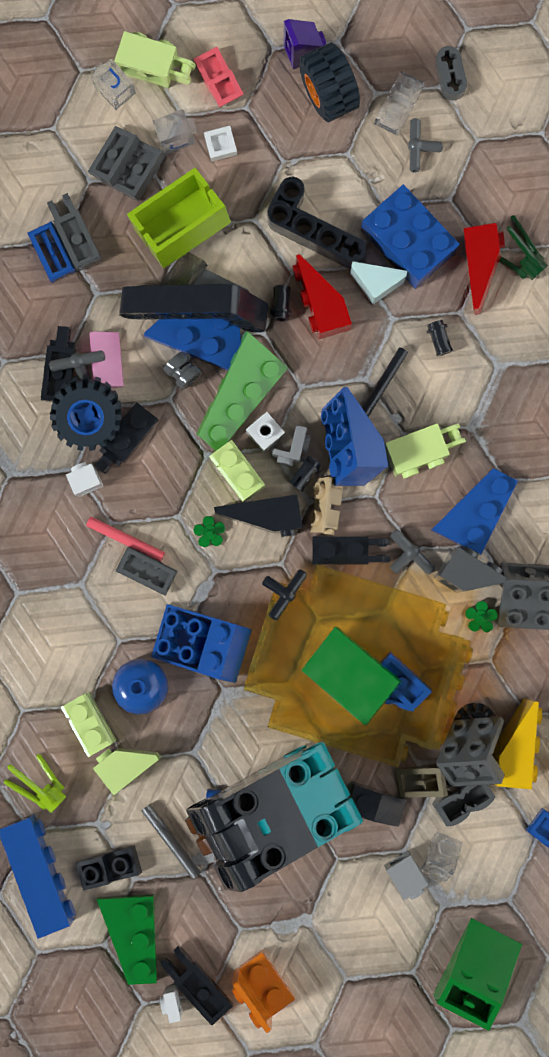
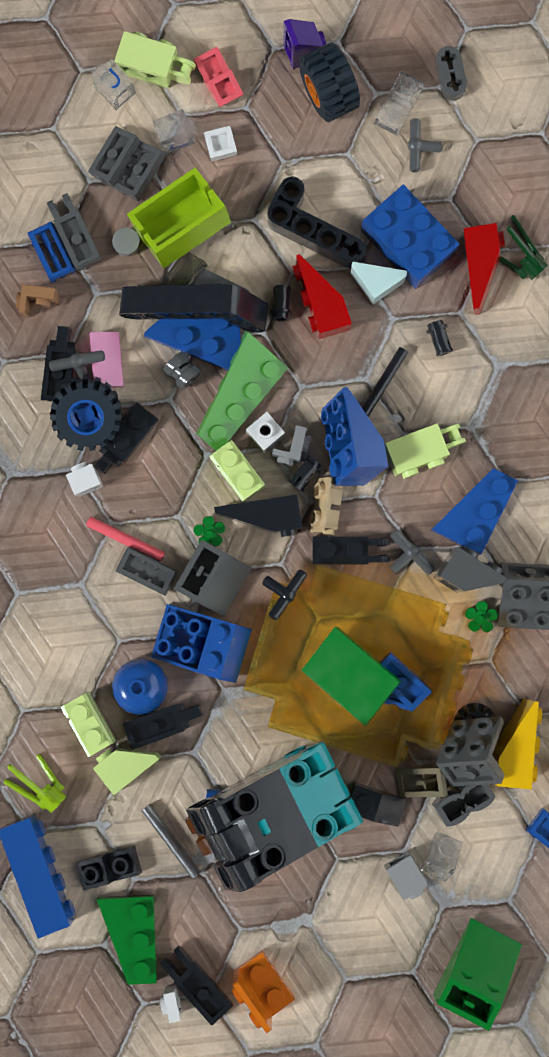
none -> medium nougat bracket [16,284,60,318]
none -> light grey tile [112,227,141,257]
none -> black hinge [123,703,203,750]
none -> dark grey slope [174,540,252,617]

